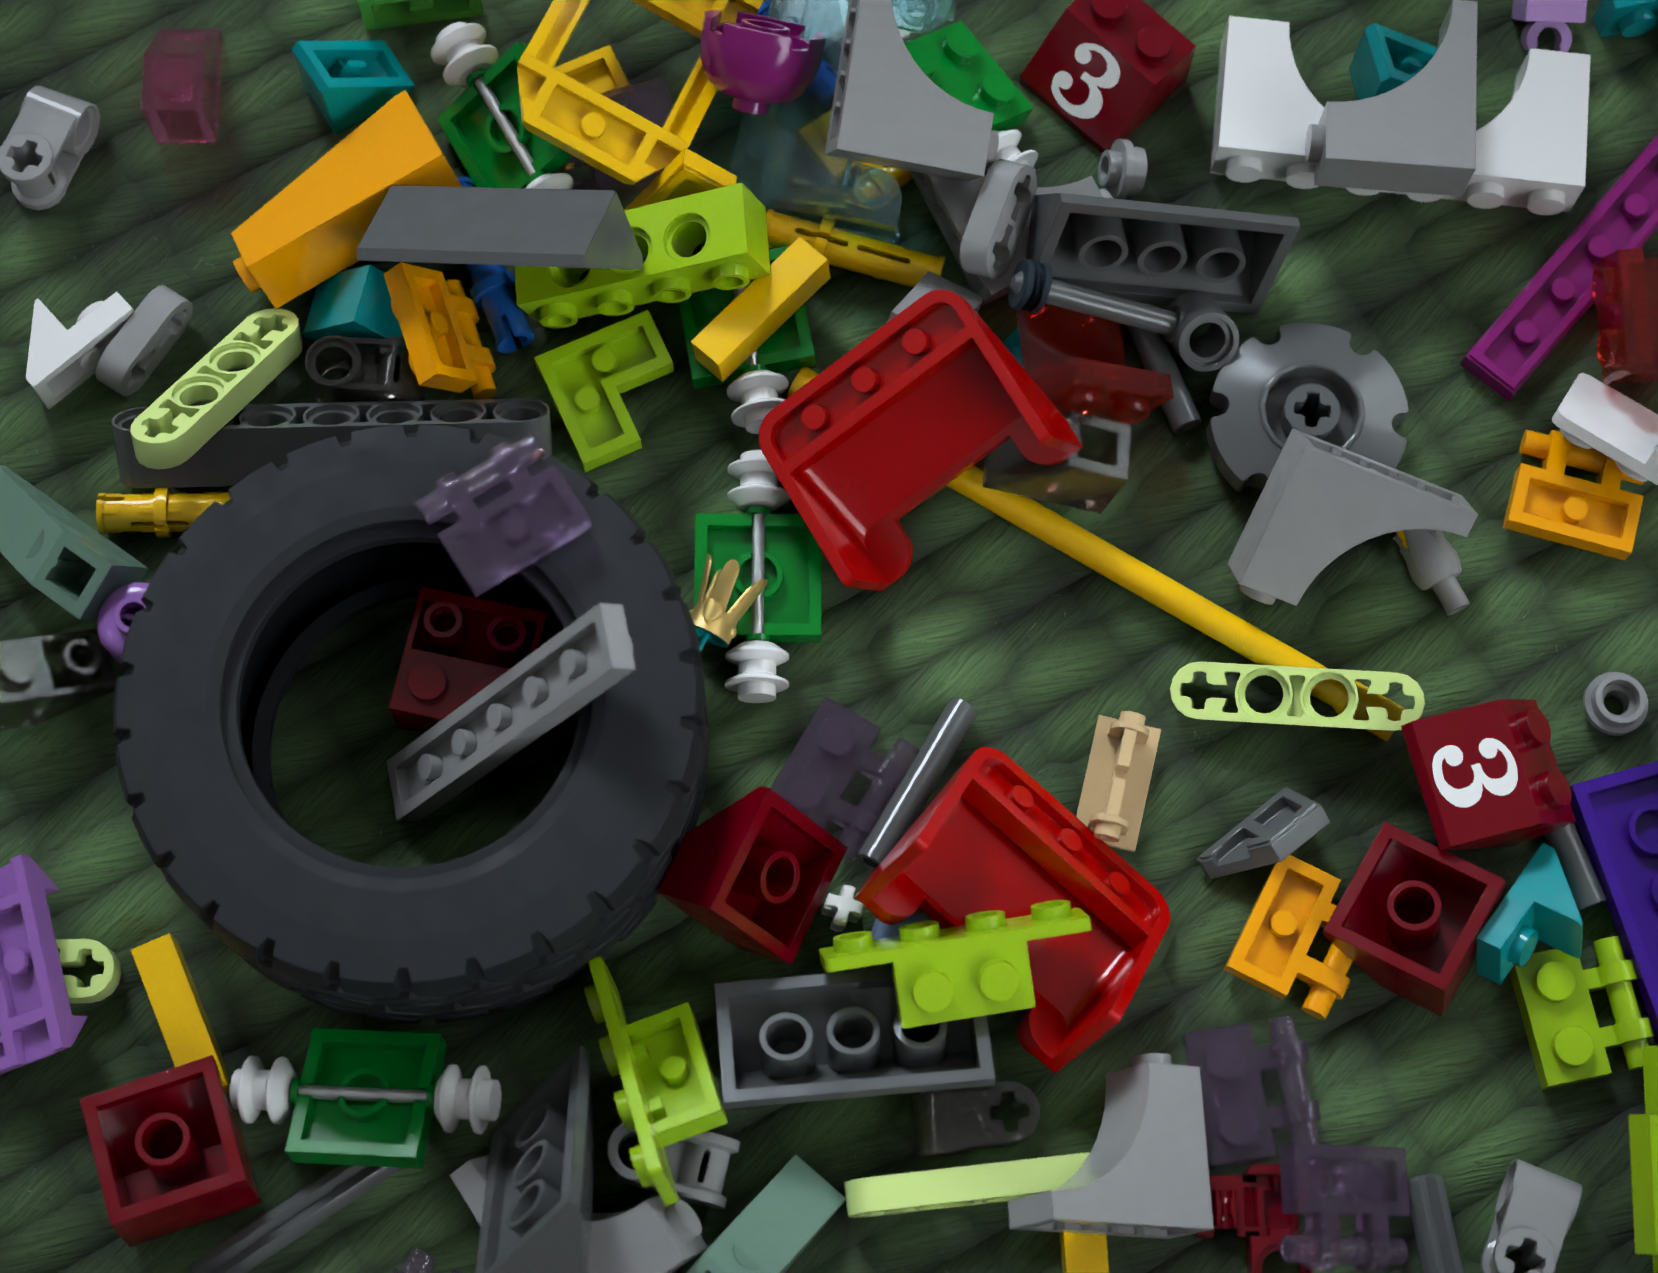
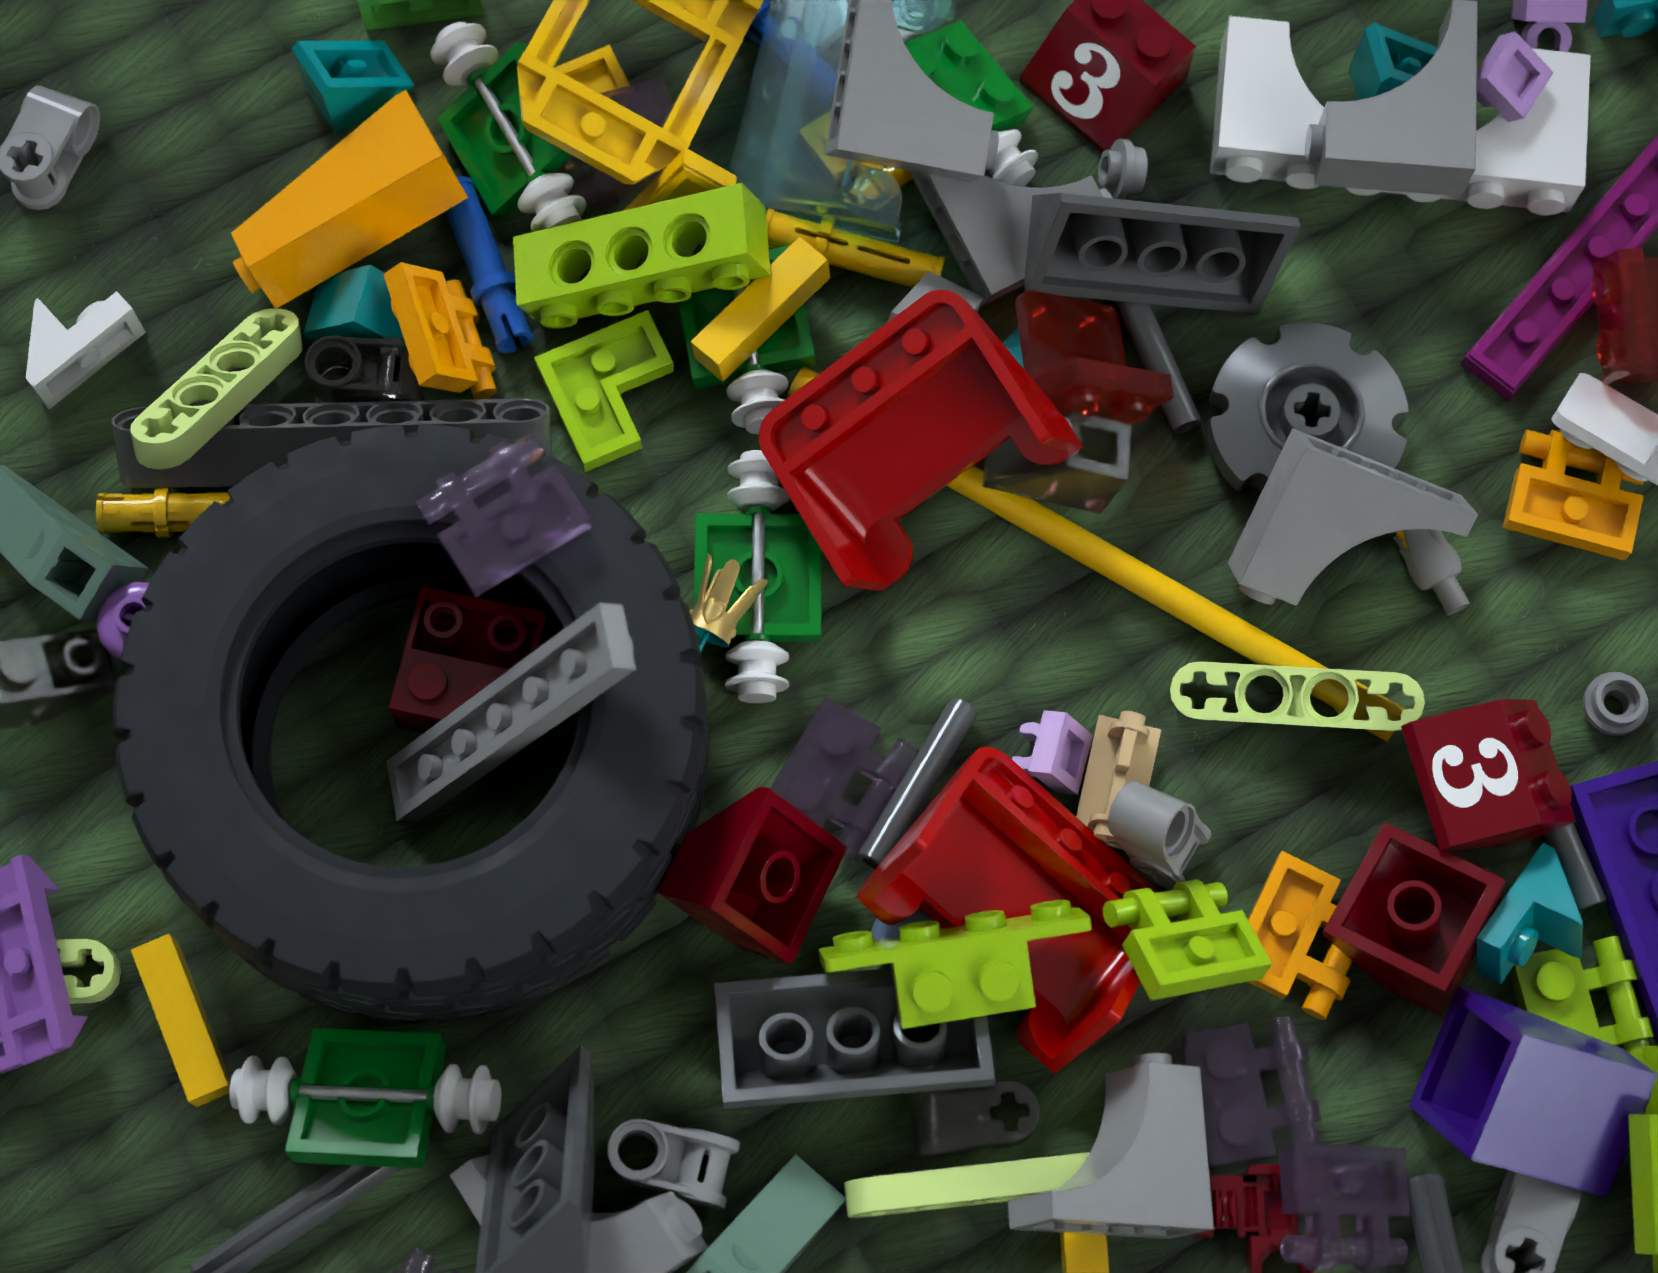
dark red slope [80,1055,261,1247] -> none
light grey beam [95,285,193,397] -> none
clear pink slope [141,29,222,143] -> none
dark grey slope [357,185,643,270] -> none
lime bracket [584,955,728,1206] -> none
magenta cylinder [700,10,826,115] -> none
white piece [821,885,865,932] -> none
light grey beam [960,159,1037,280] -> none
dark grey piece [1008,259,1239,372] -> none
dark grey tile [1196,787,1330,879] -> none
none -> lavender tile [1012,710,1093,795]
none -> lime plate [1103,879,1272,1001]
none -> light grey piece [1108,781,1212,890]
none -> slope [1409,986,1658,1197]
none -> lavender tile [1476,31,1554,122]

